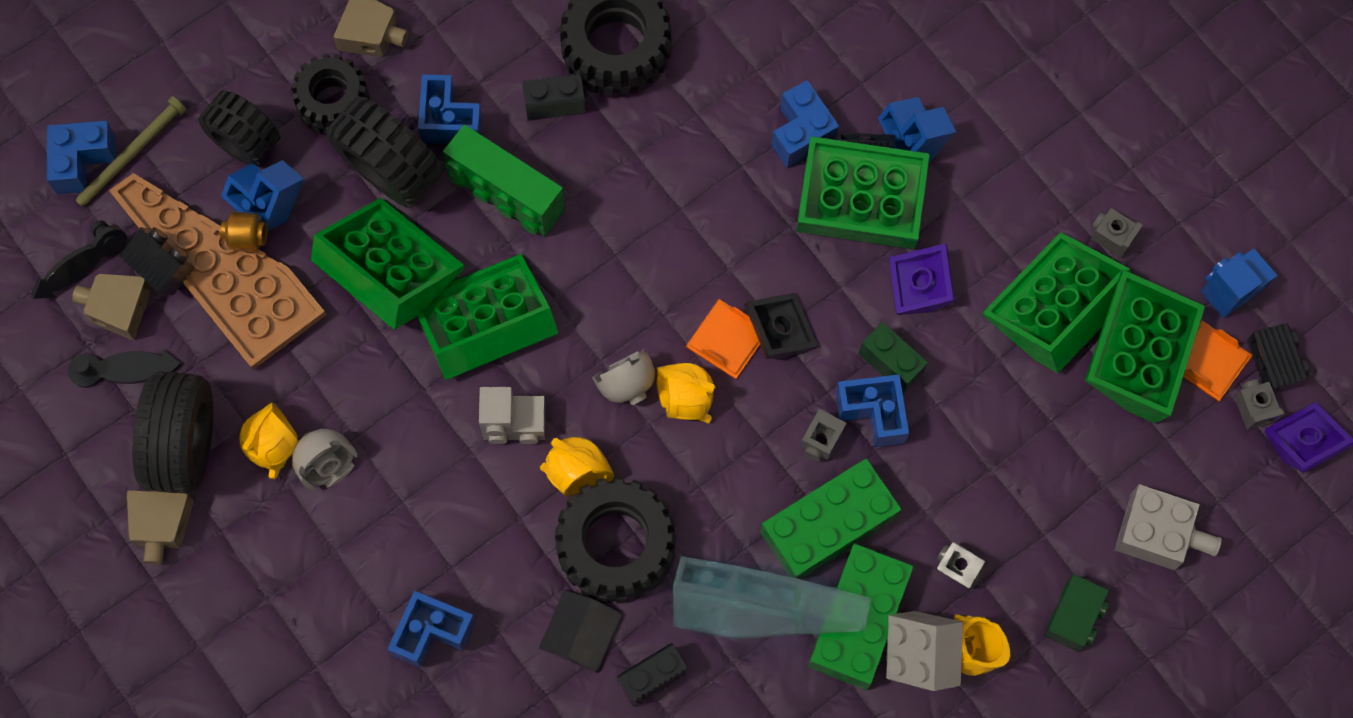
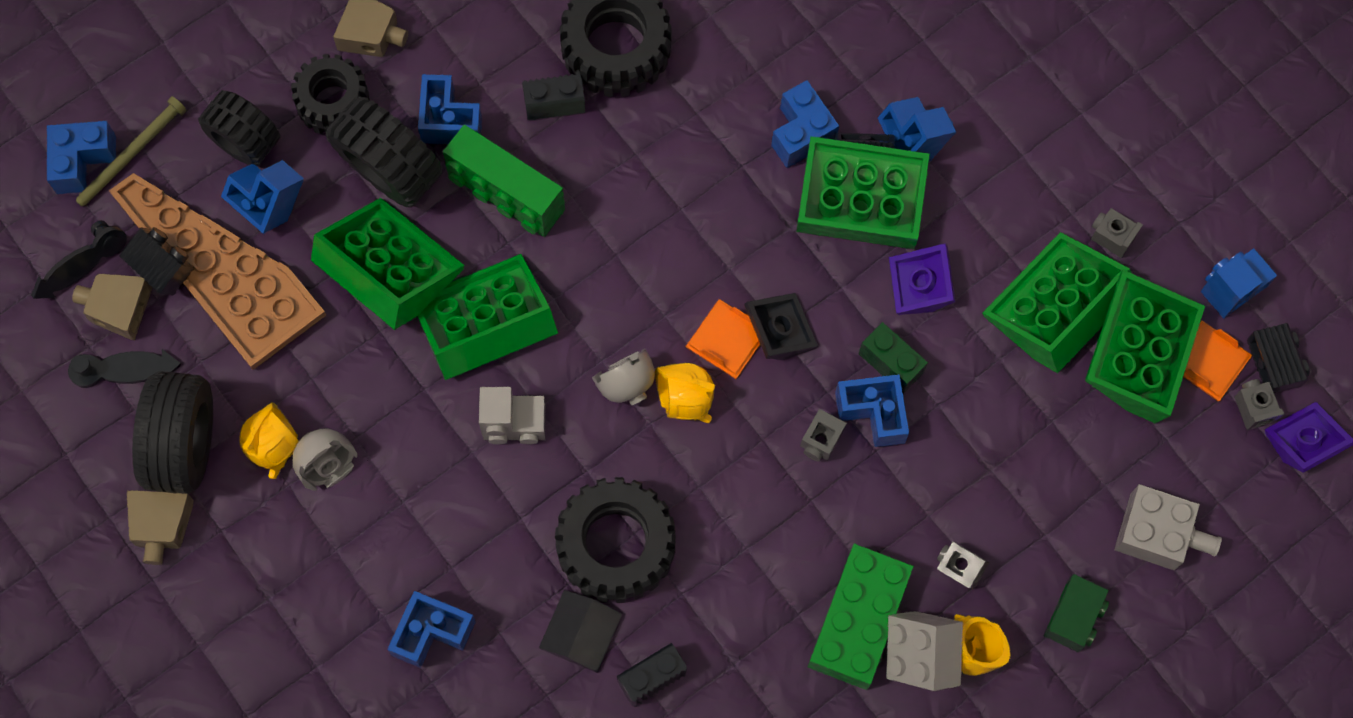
pearl gold head [220,212,268,252] -> none
yellow helmet [540,437,614,497] -> none
clear light blue wedge [673,556,871,639] -> none
green brick [760,458,901,583] -> none

